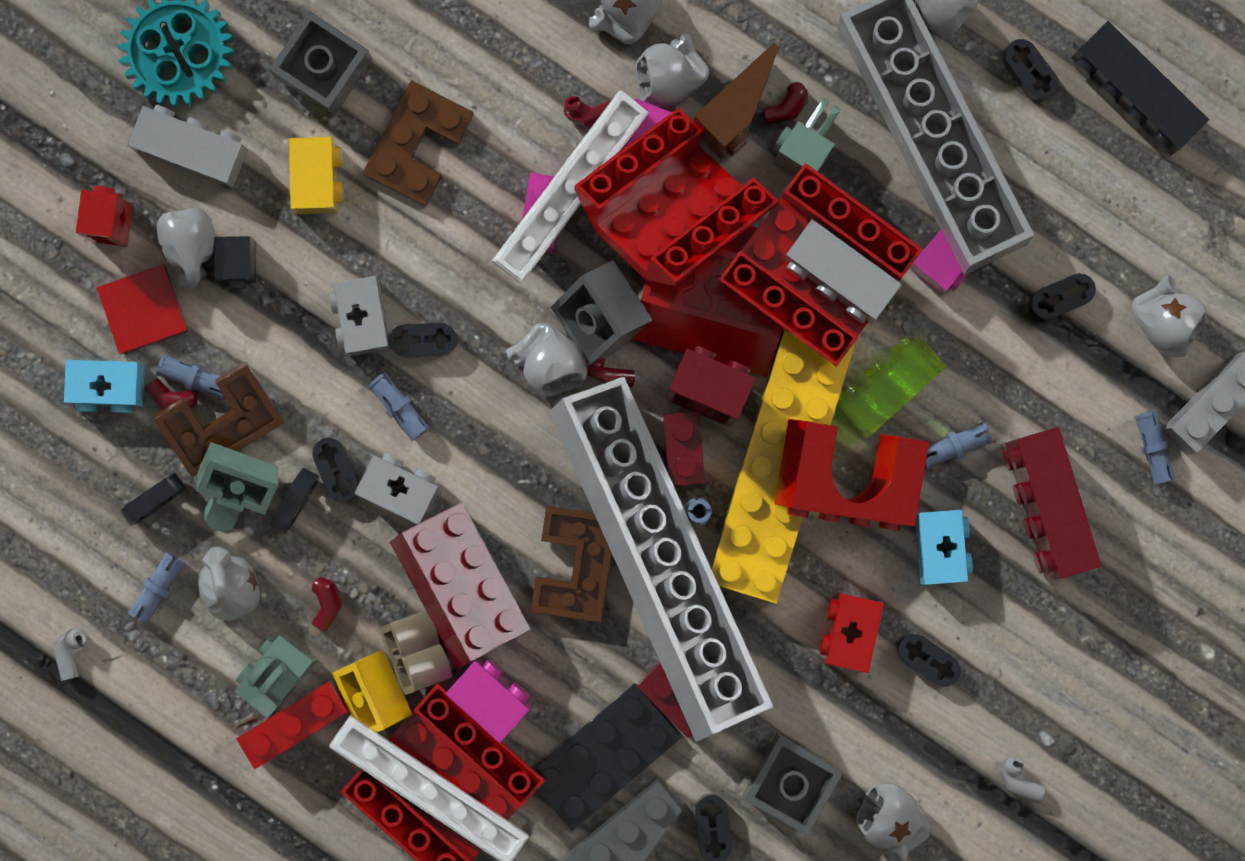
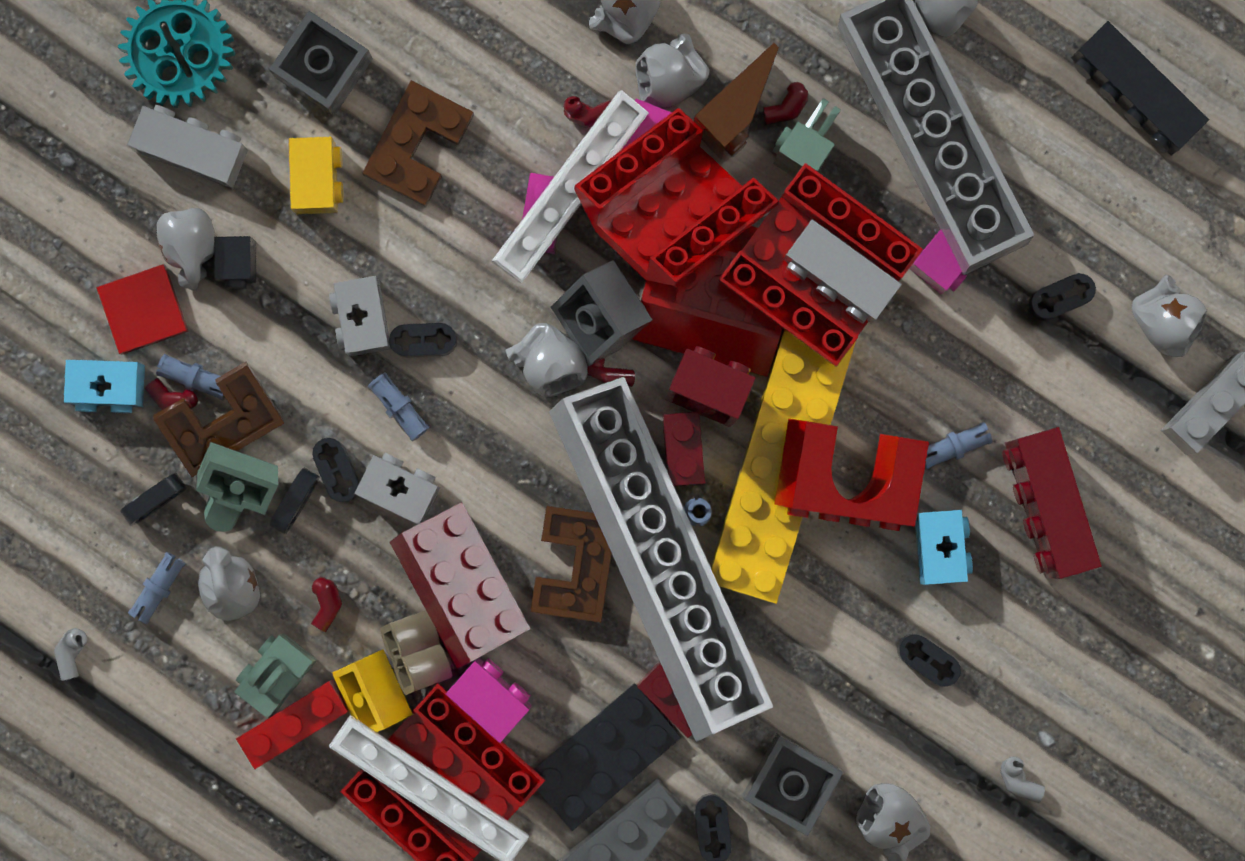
red brick [75,186,133,247] -> none
red brick [819,593,884,673] -> none
clear neon green brick [836,335,947,440] -> none
black beam [1003,39,1058,102] -> none
sand blue pin [1134,410,1176,484] -> none

